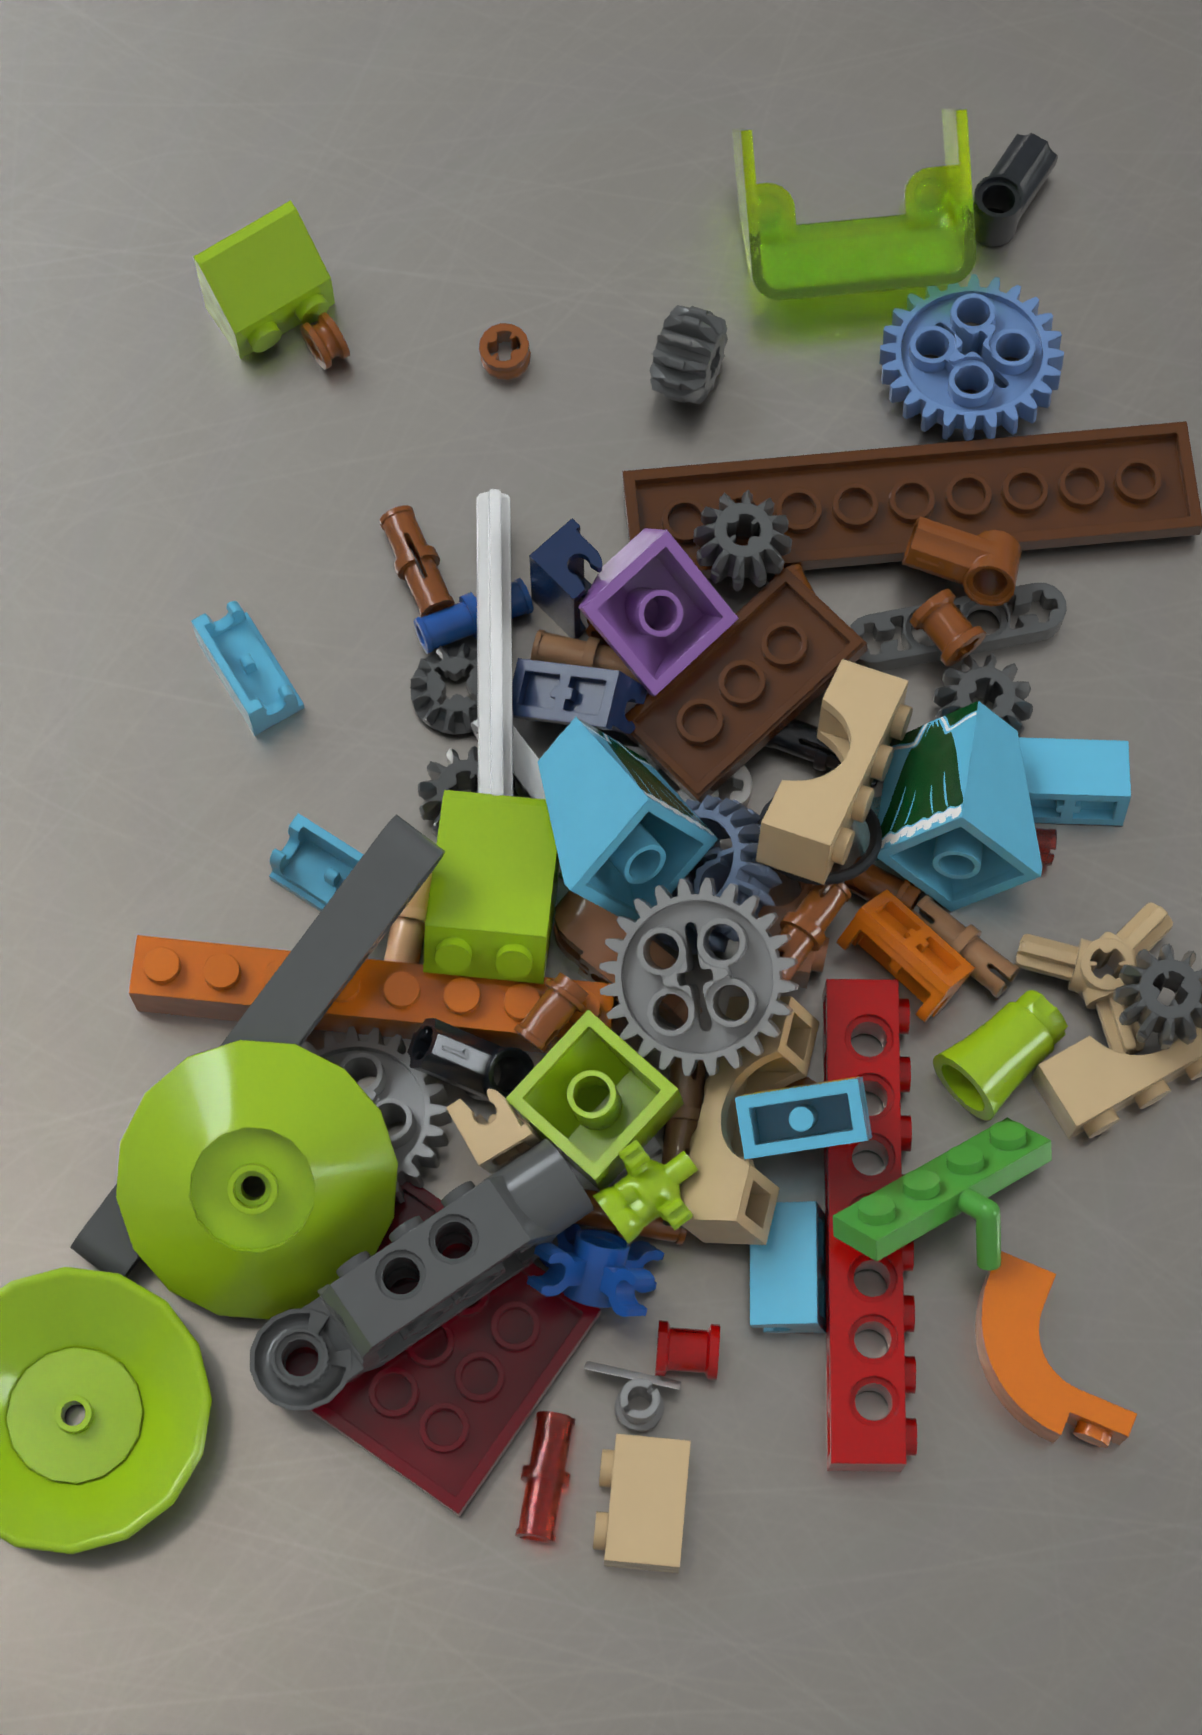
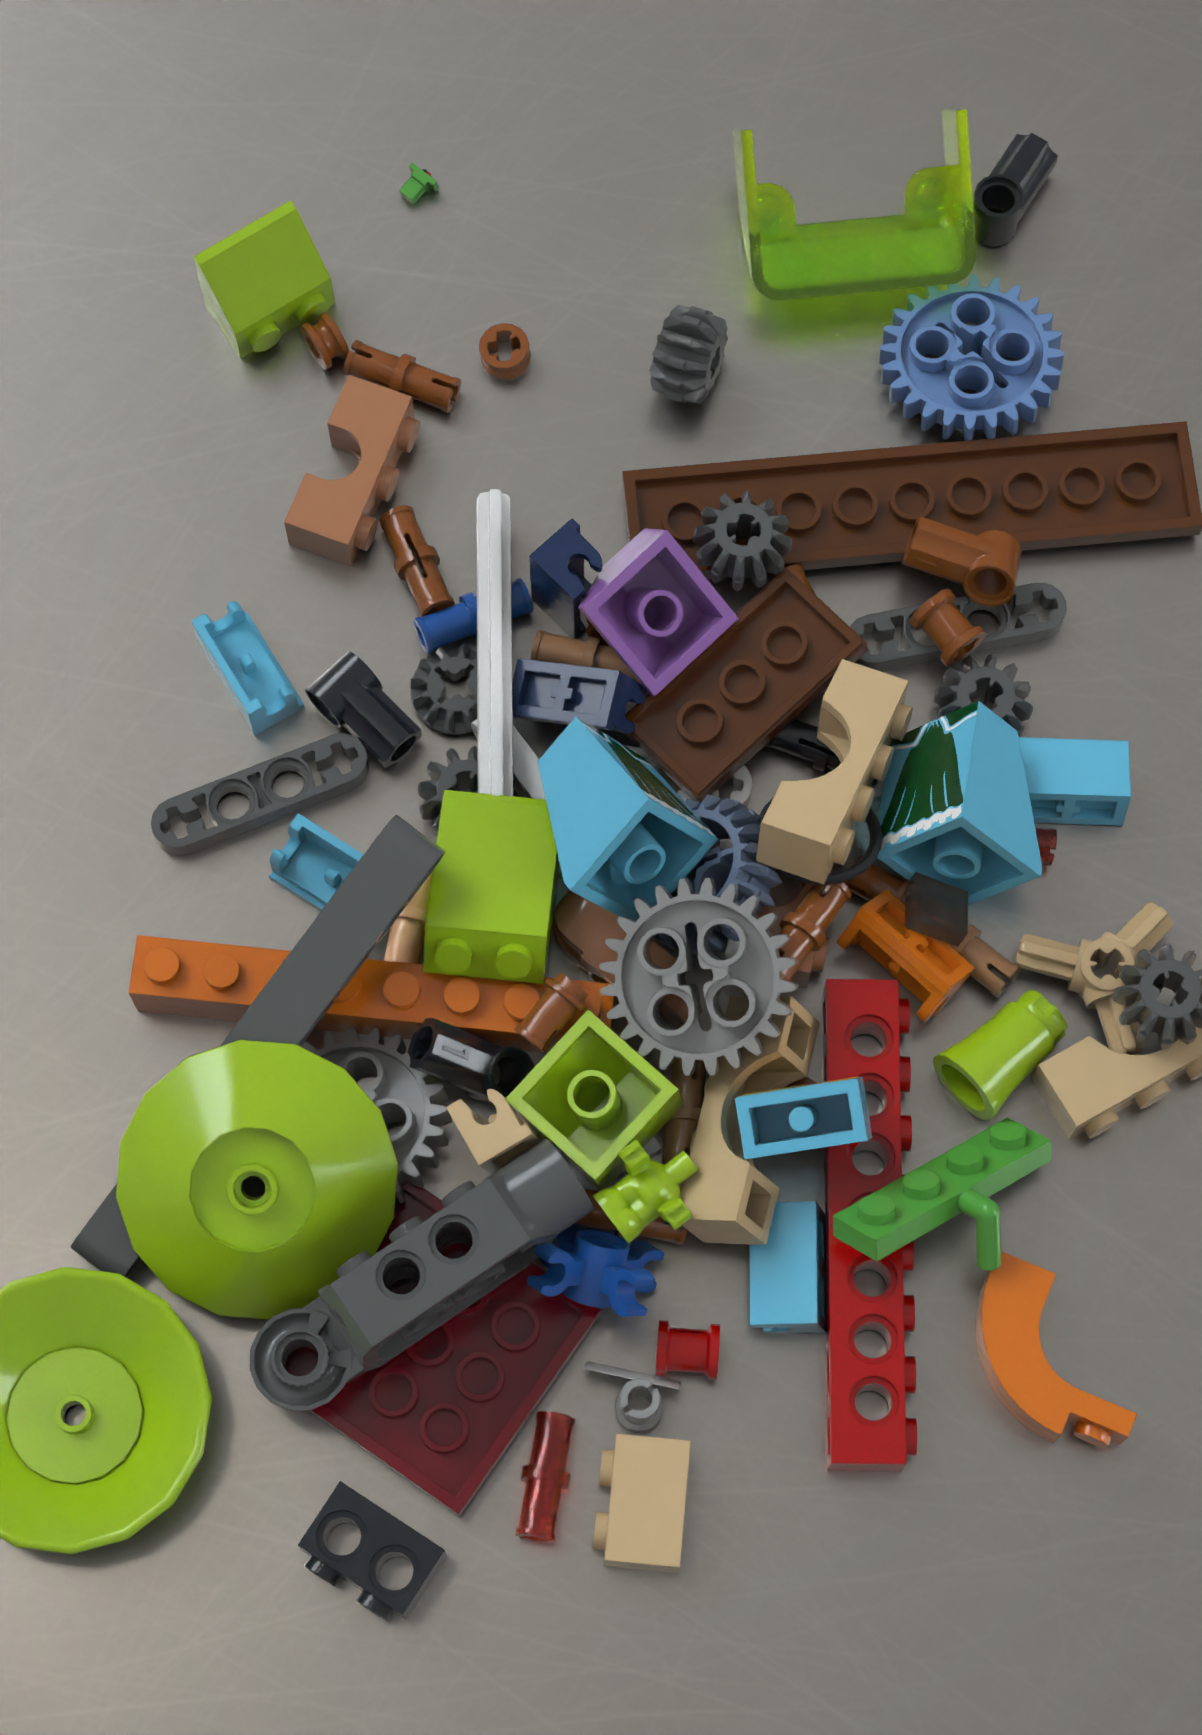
none -> dark grey beam [151,733,369,856]
none -> nougat arch [284,375,420,567]
none -> black brick [298,1481,447,1621]
none -> black piece [305,651,422,768]
none -> dark orange pin [343,340,461,413]
none -> bright green piece [399,162,439,205]
none -> clear smoke tile [905,872,968,947]

